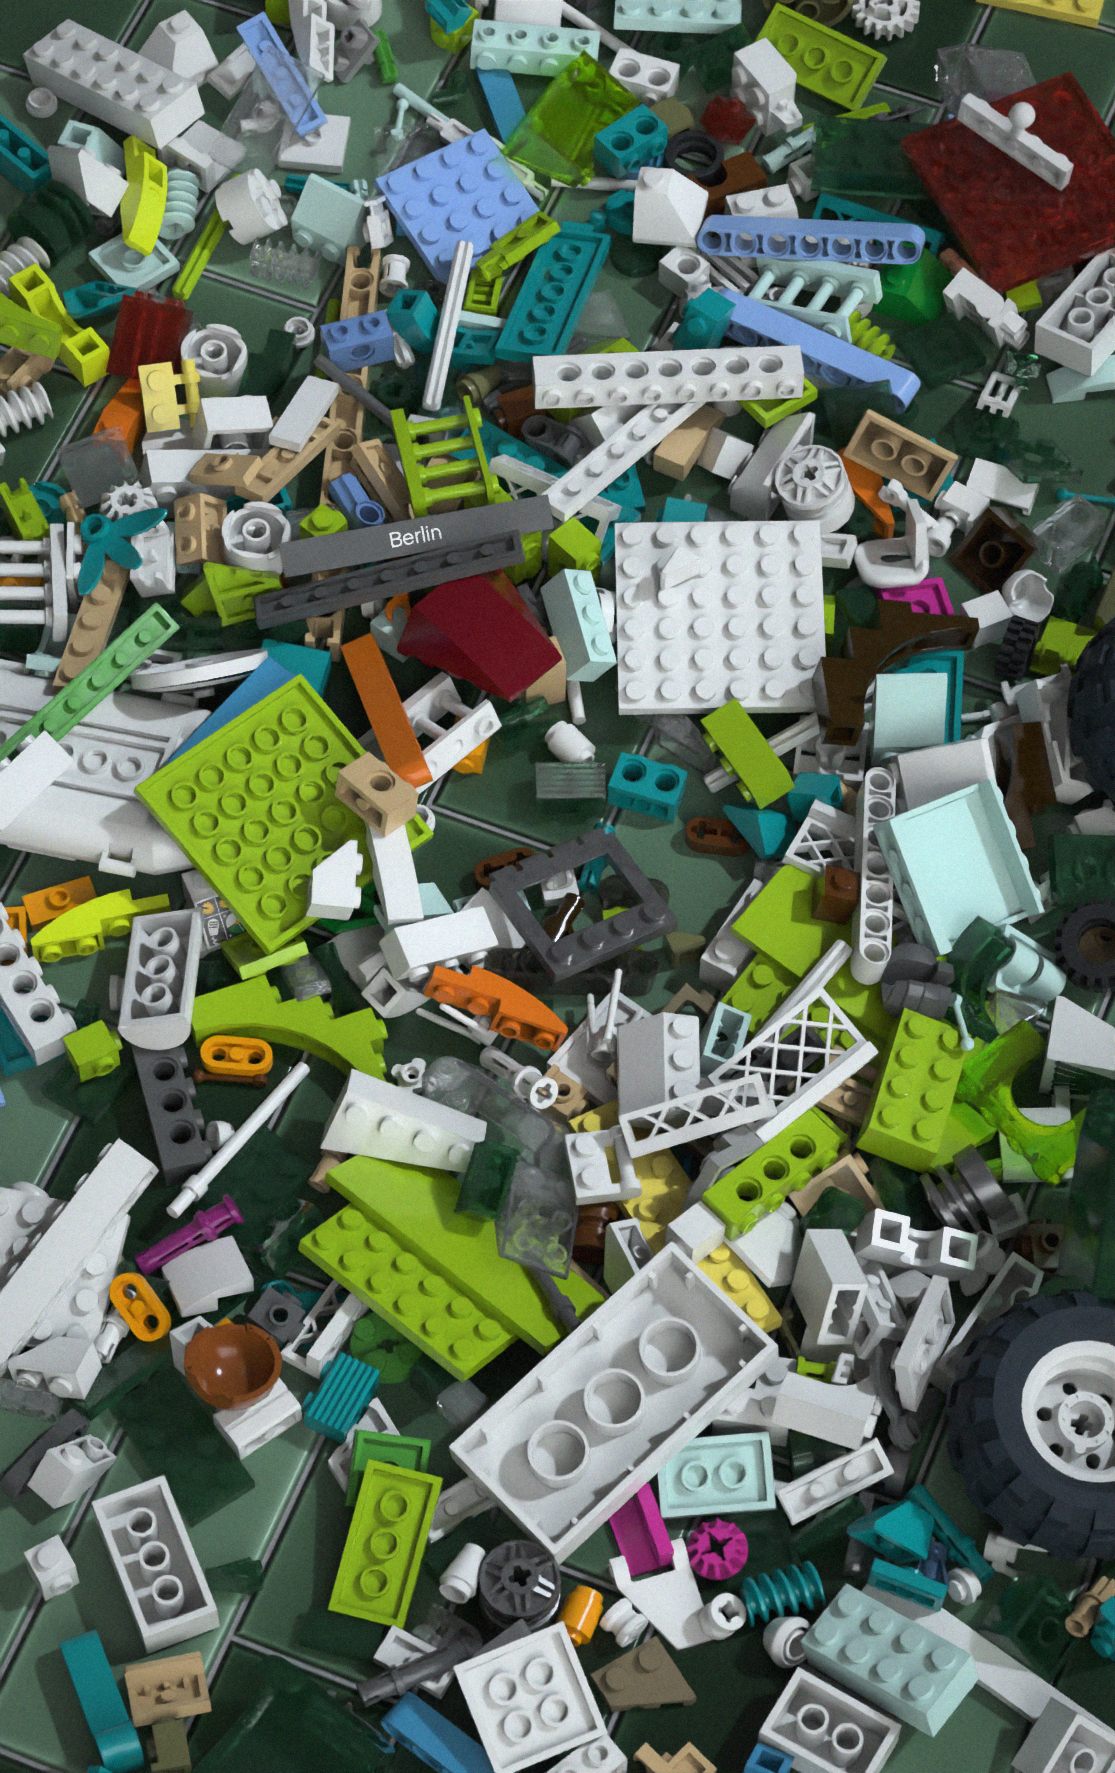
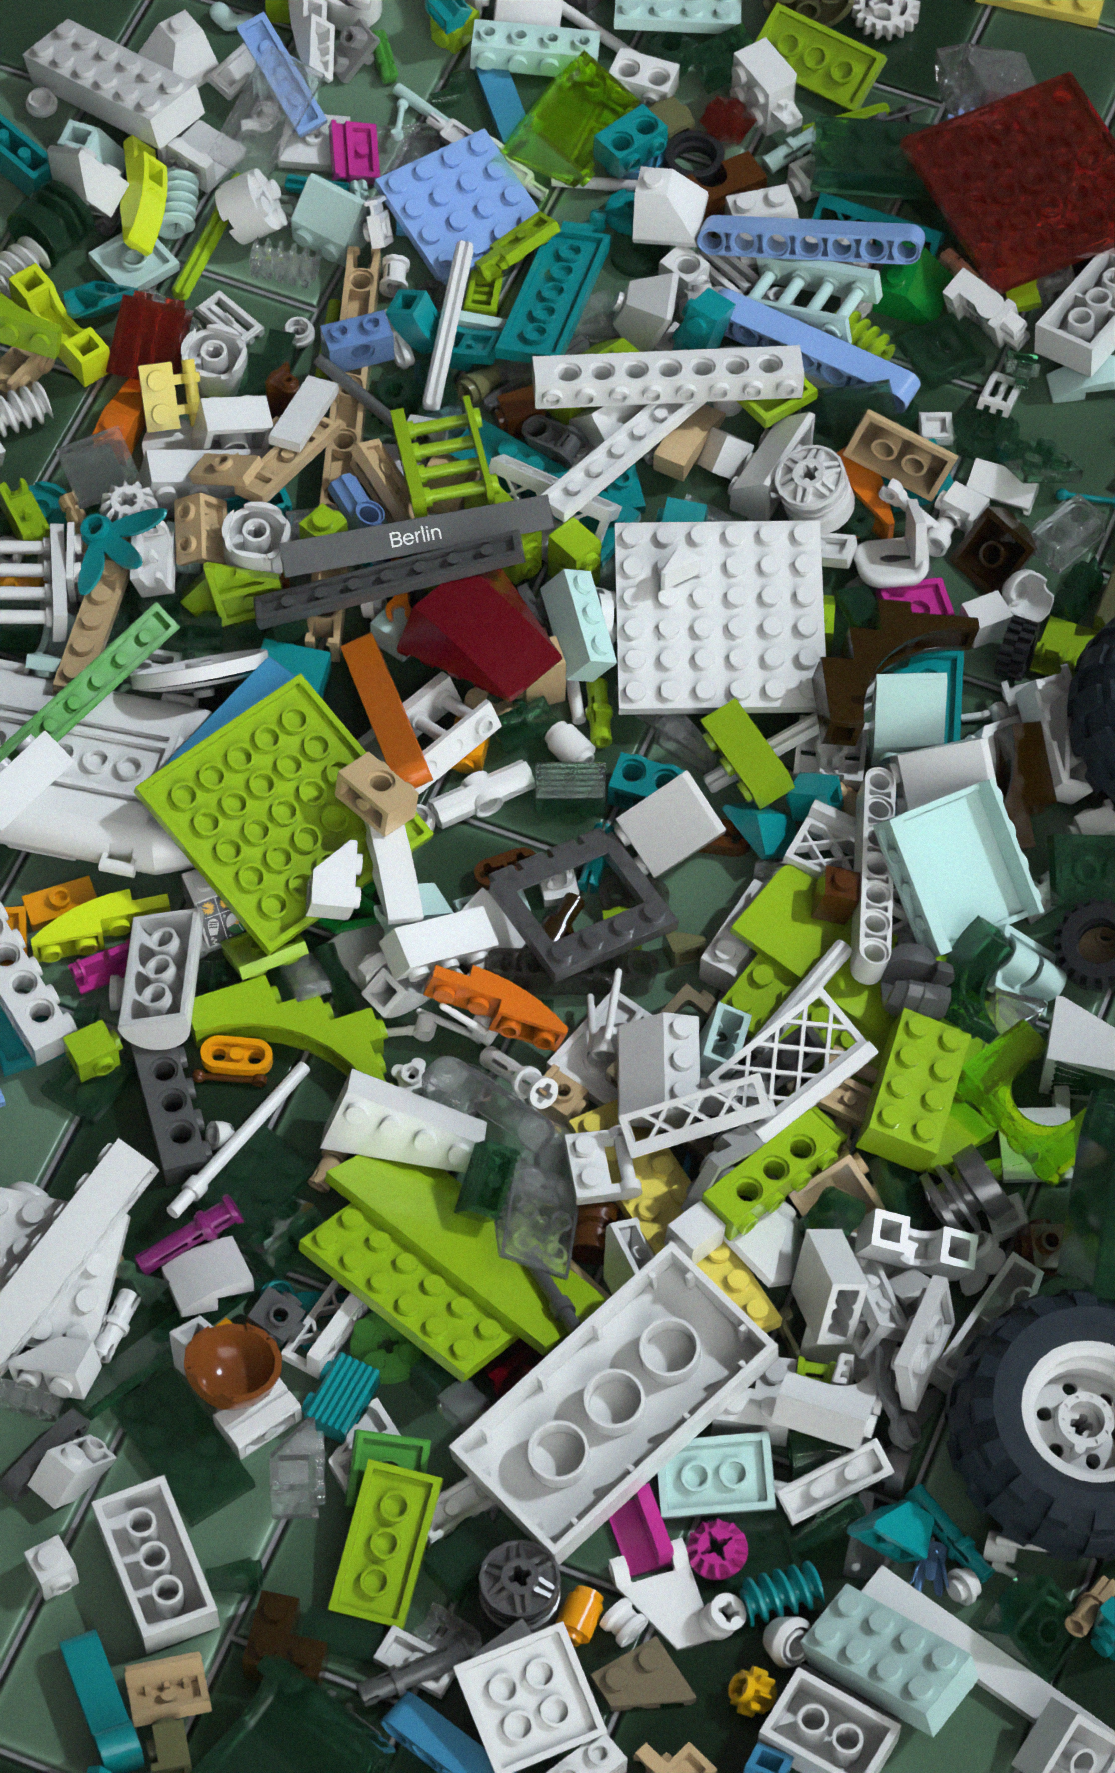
light orange plate [109,1272,171,1342] -> none
white cone [439,1543,486,1604] -> none
teal plate [867,1558,948,1612] -> none
light aqua hinge [949,992,975,1051] -> none
white plate [957,92,1074,191] -> none
none -> dark pink hinge [68,939,130,995]
none -> white tile [195,290,265,345]
none -> light aqua arm [209,2,252,31]
none -> dark brown brick [242,1590,329,1695]
none -> reddish brown hinge [265,361,299,419]
none -> clear slope [269,1417,326,1520]
none -> dark pink plate [328,119,380,184]
none -> white hand [386,1014,437,1042]
none -> white piece [428,759,535,829]
none -> tan piece [464,687,513,723]
none -> dark red hips [483,1338,549,1401]
none -> lime pin [585,678,613,748]
none -> white slope [611,273,679,352]
none -> white slope [614,770,726,879]
none -> yellow gear [728,1666,777,1718]
none -> white tile [918,412,954,446]

